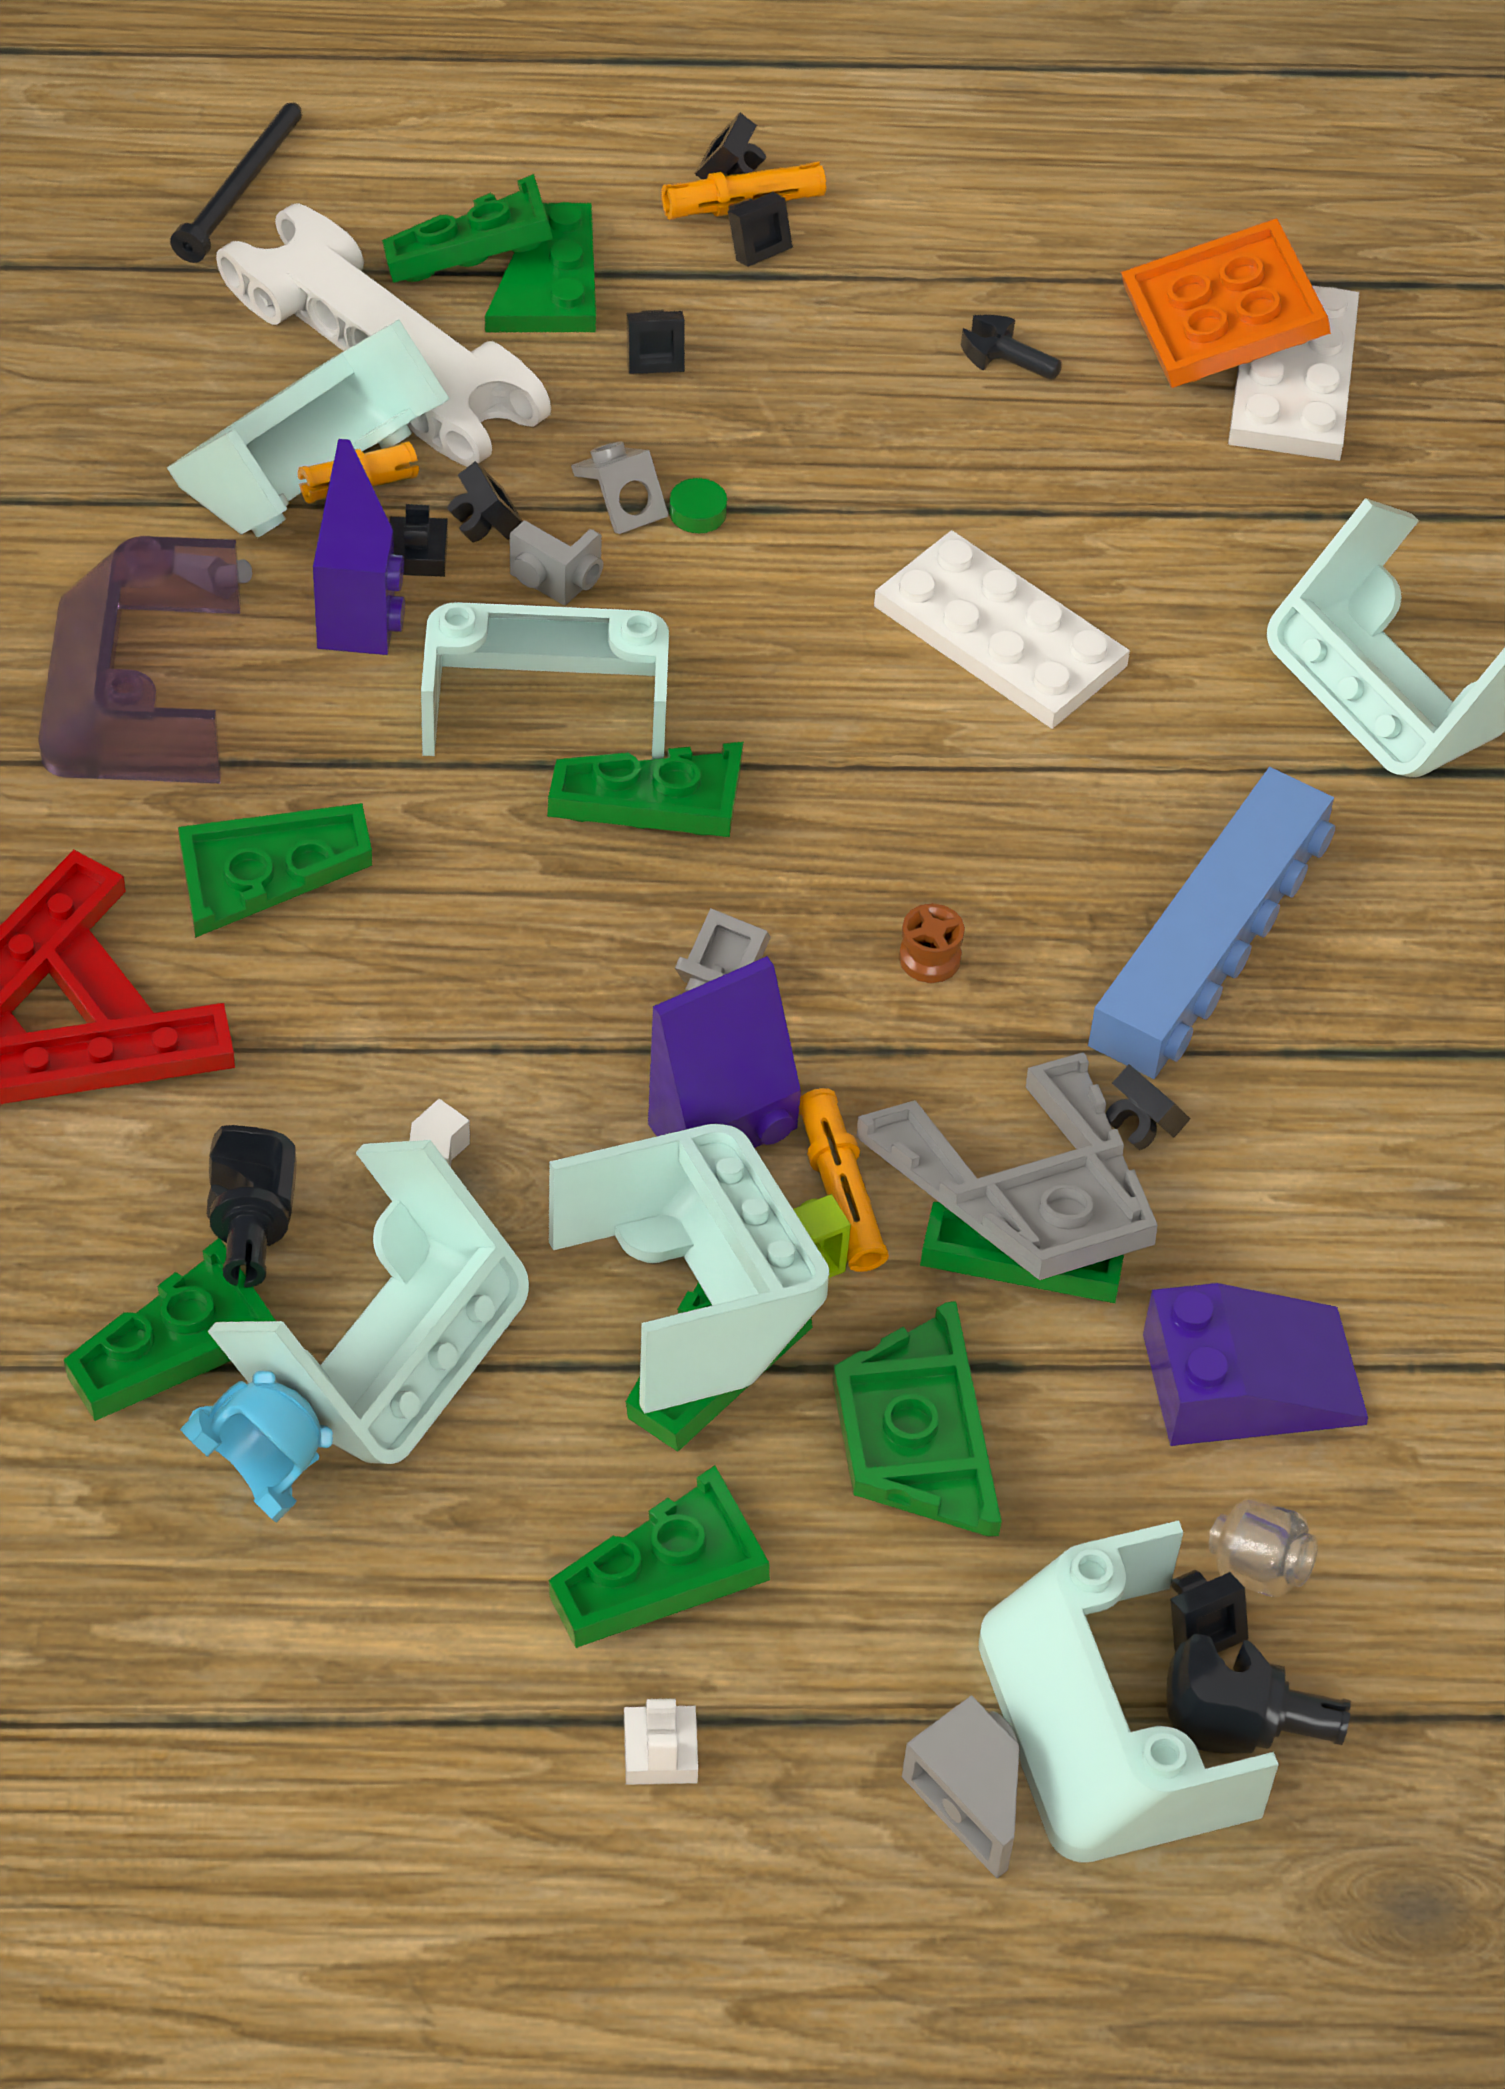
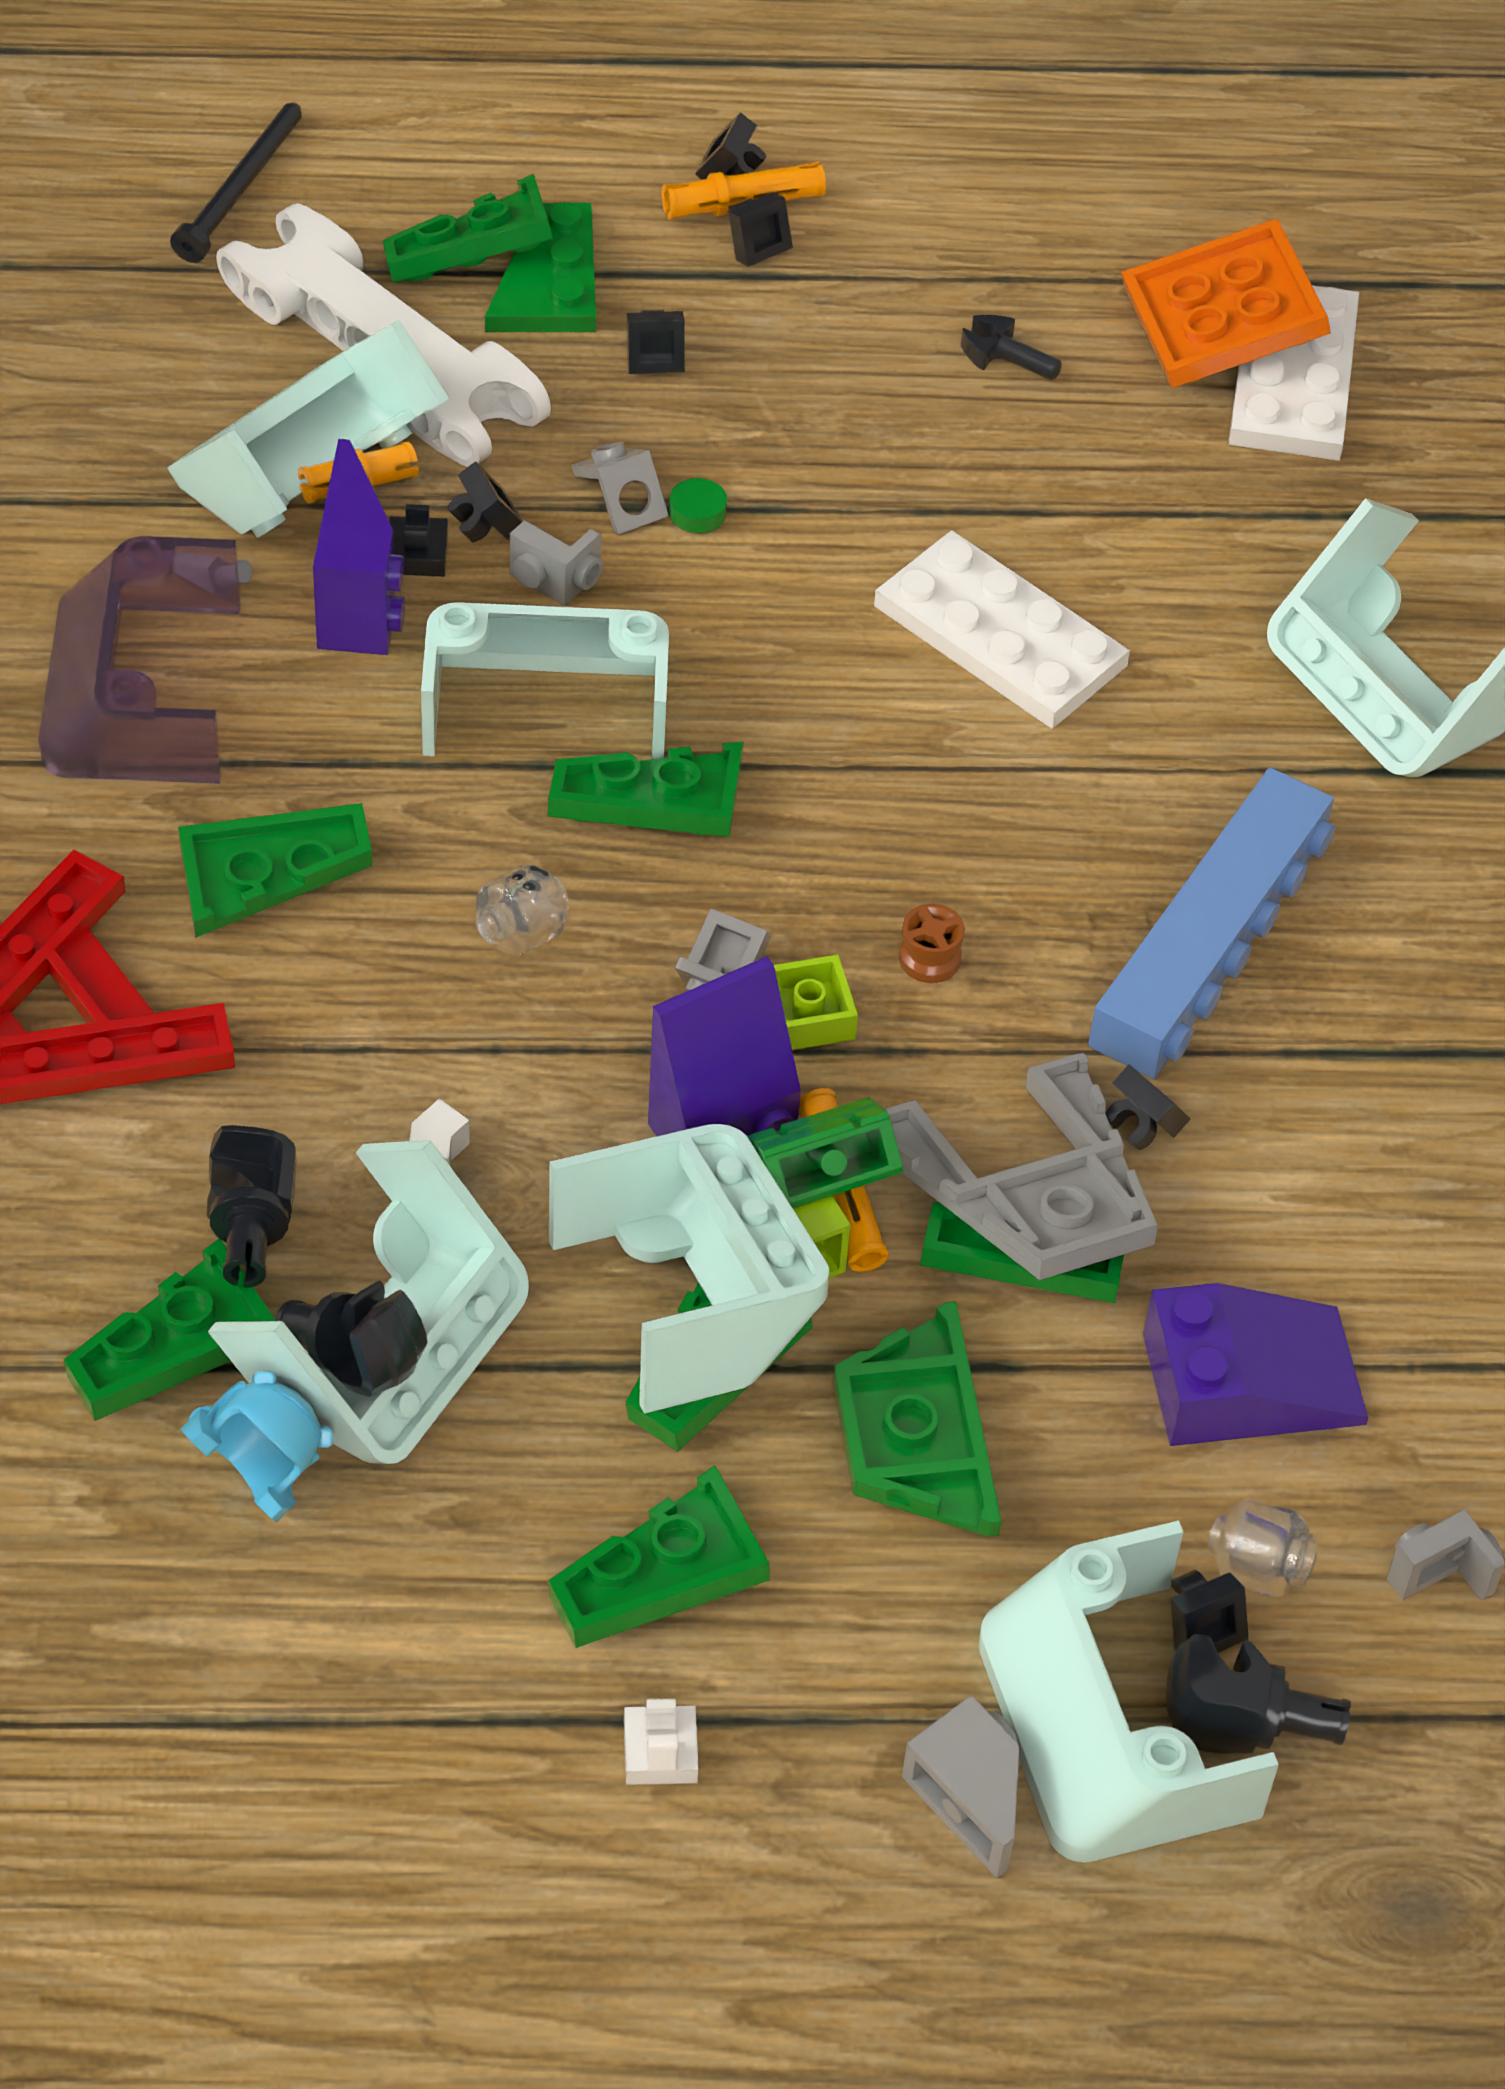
none -> black piece [275,1281,428,1397]
none -> clear head [475,865,569,955]
none -> green brick [747,1097,903,1208]
none -> lime piece [774,954,858,1050]
none -> light grey bracket [1387,1509,1505,1600]

